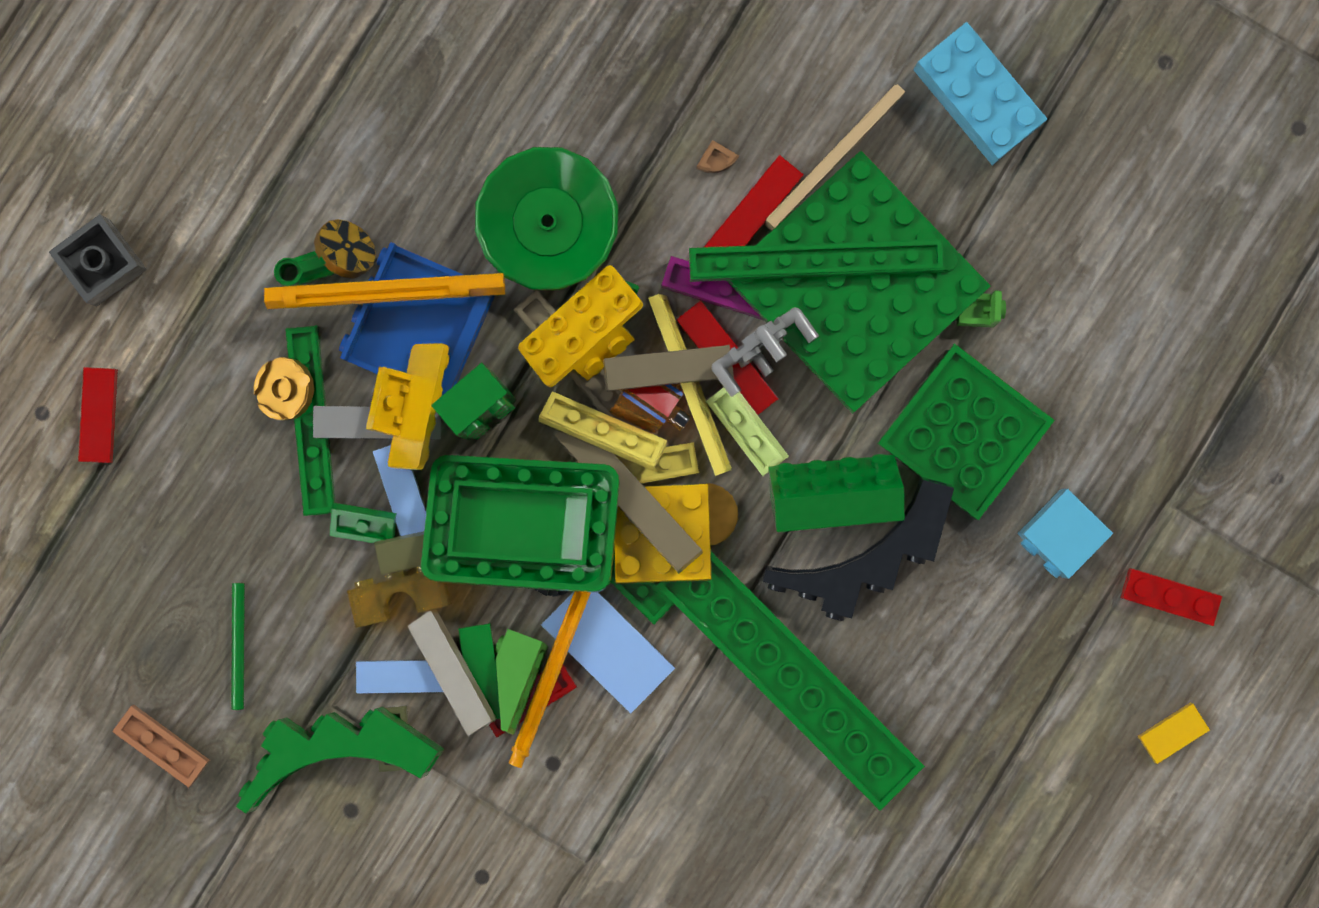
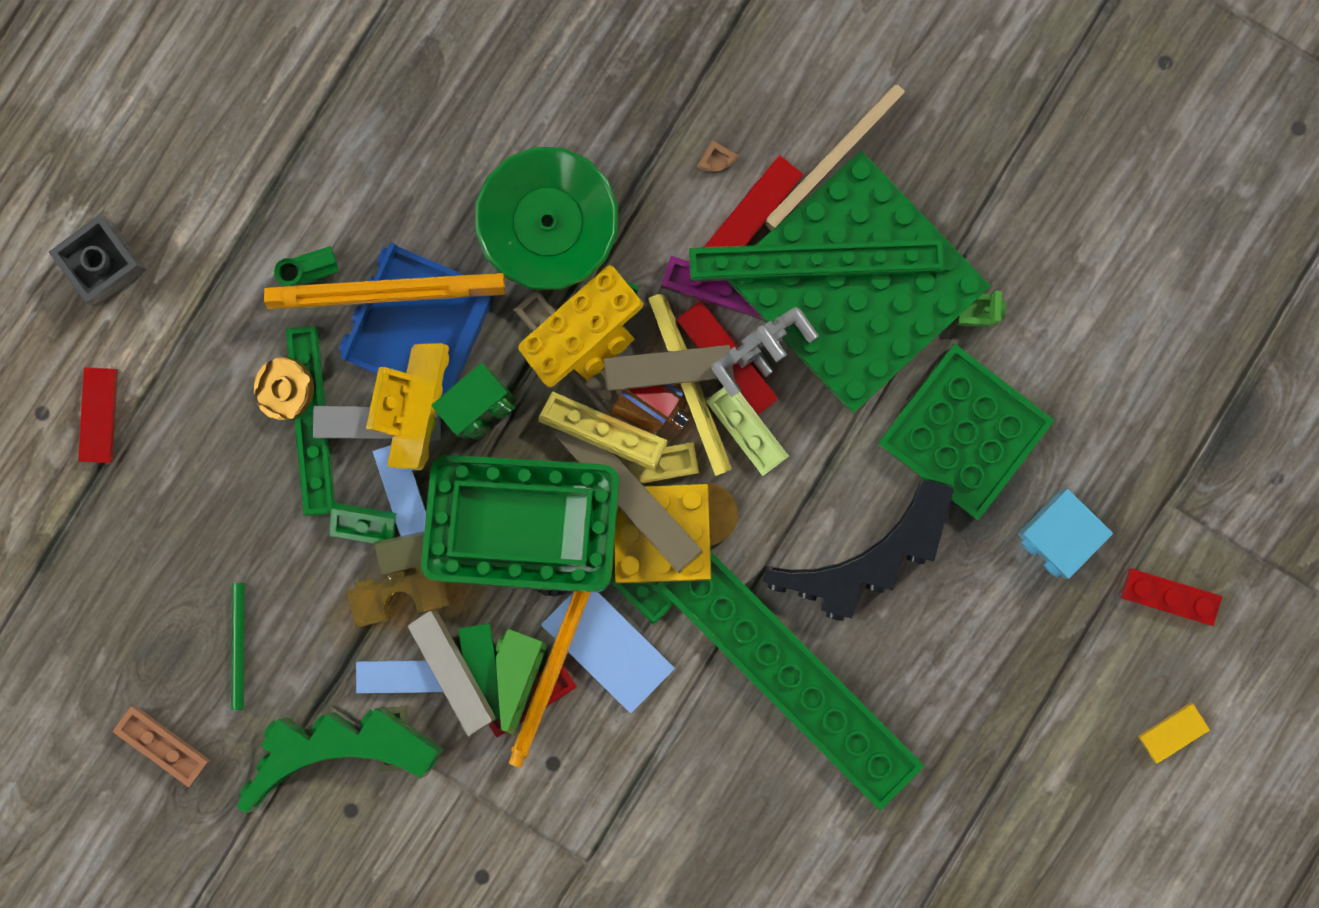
tile [314,219,376,278] -> none
green brick [768,454,905,532] -> none
medium azure brick [913,22,1047,166] -> none

